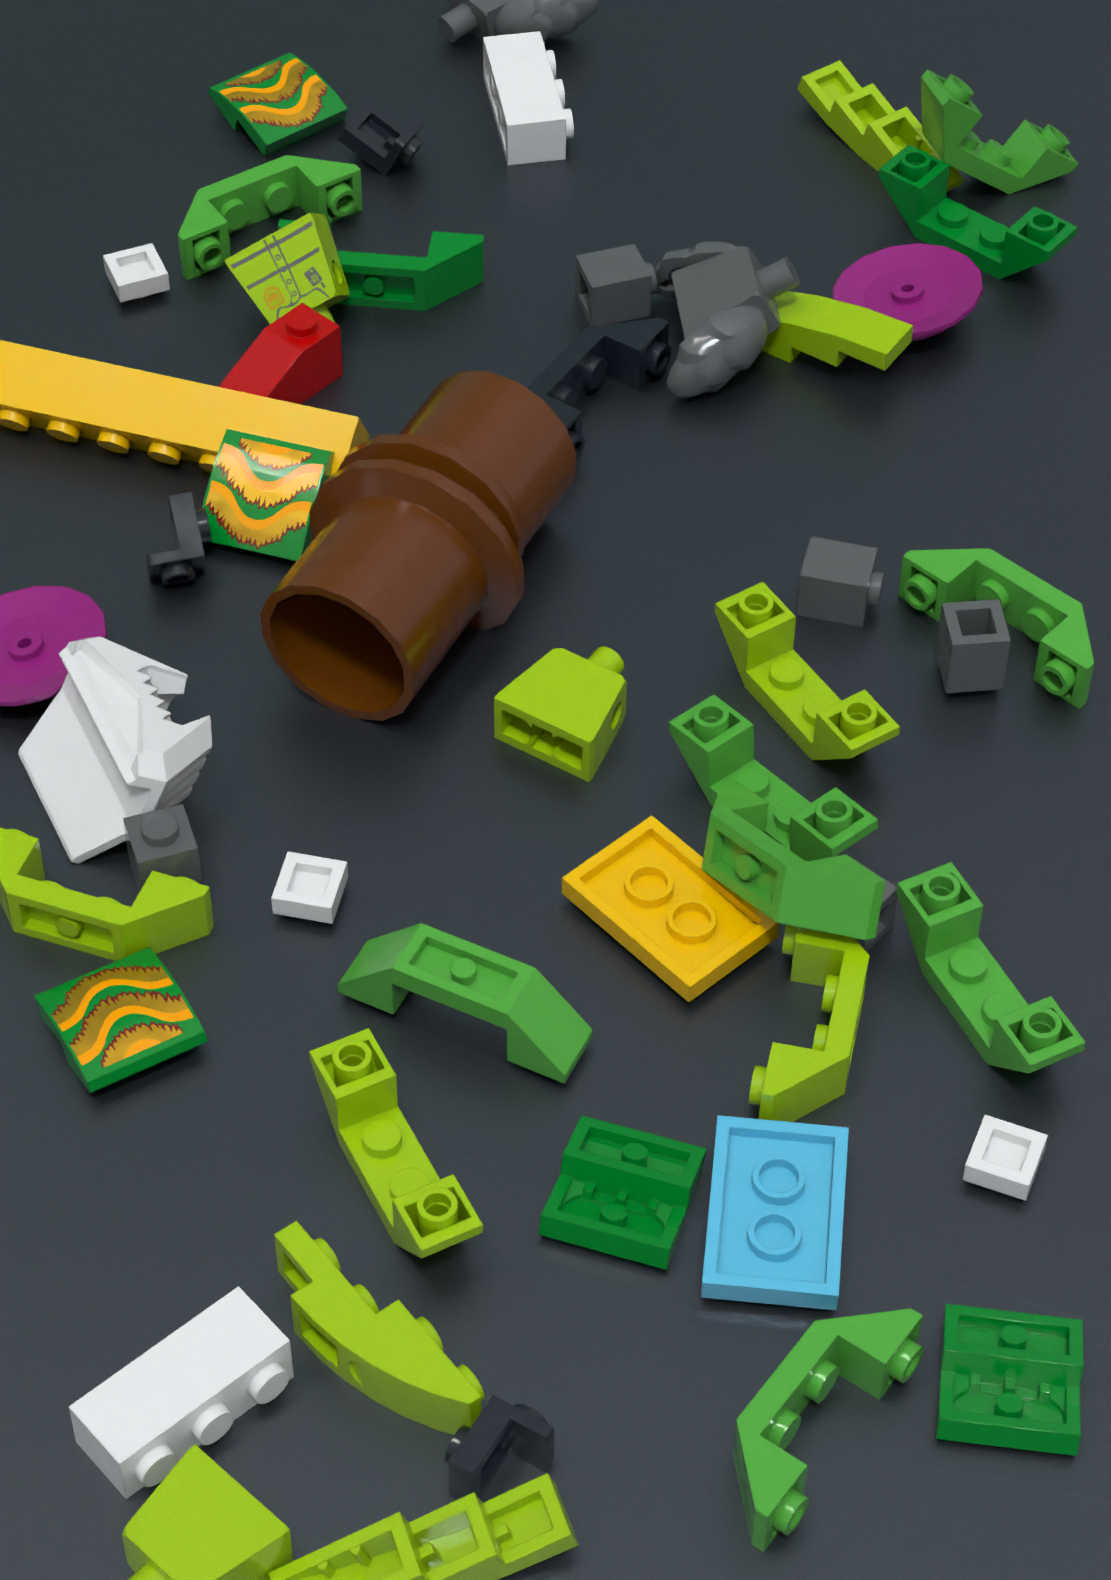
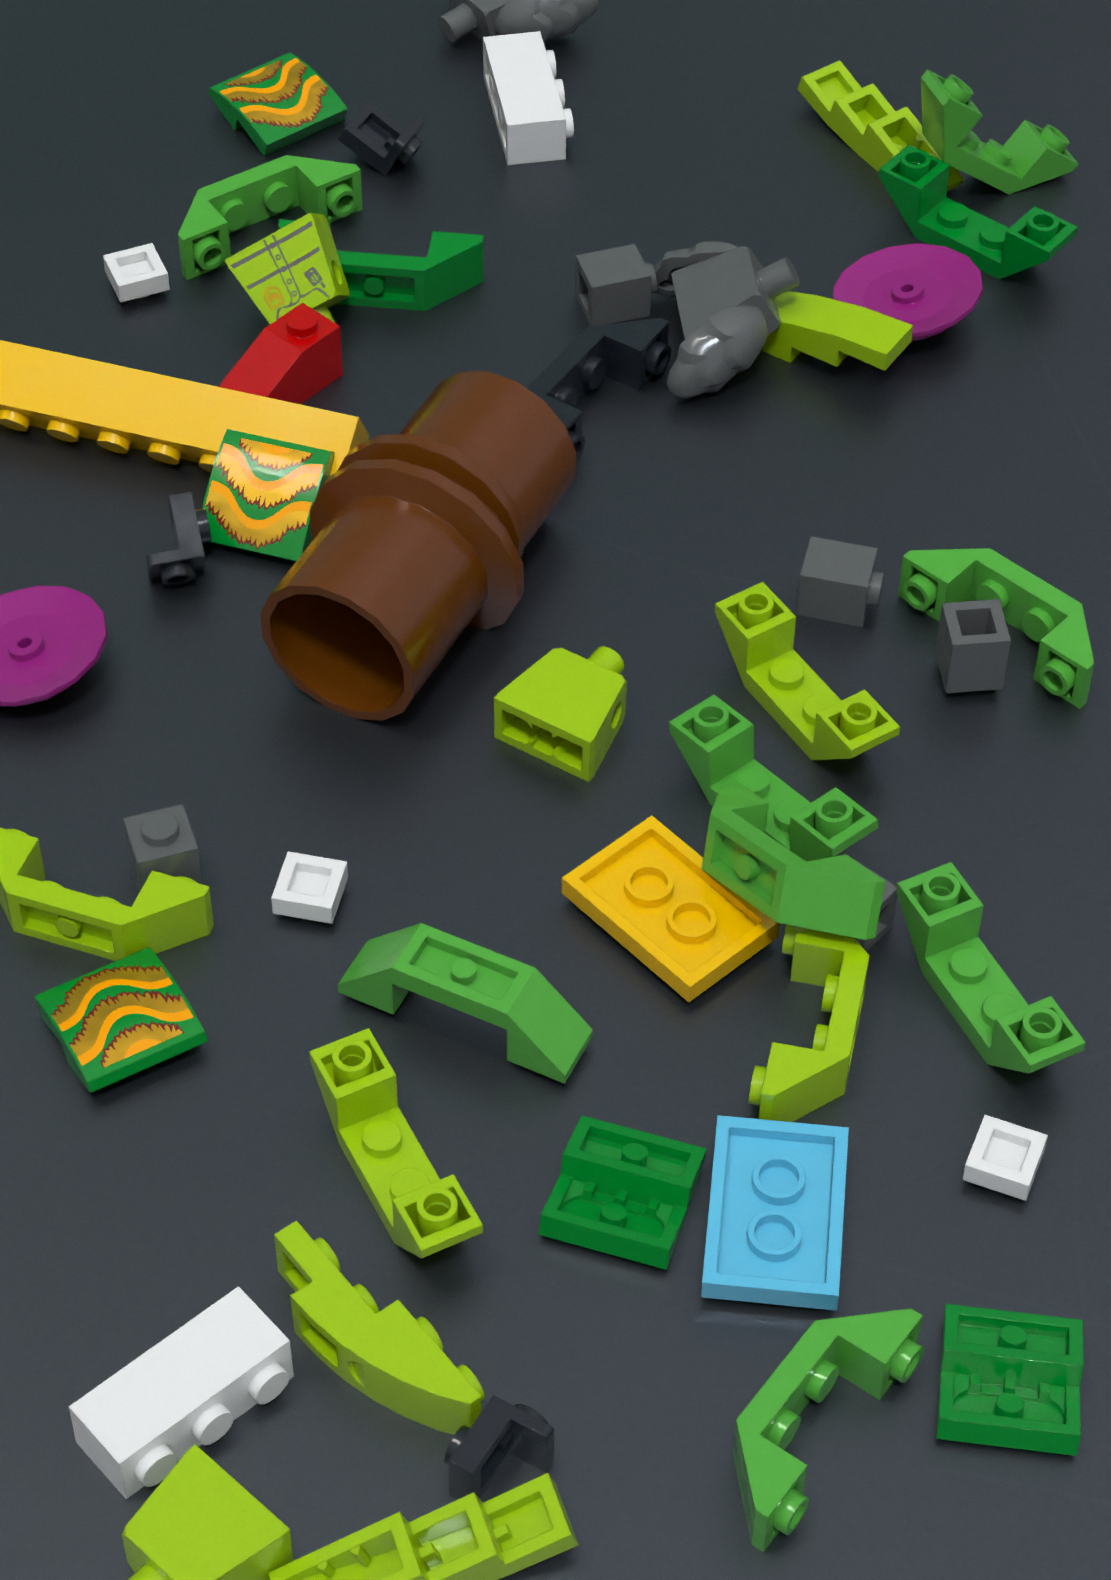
white helmet [18,637,212,864] -> none

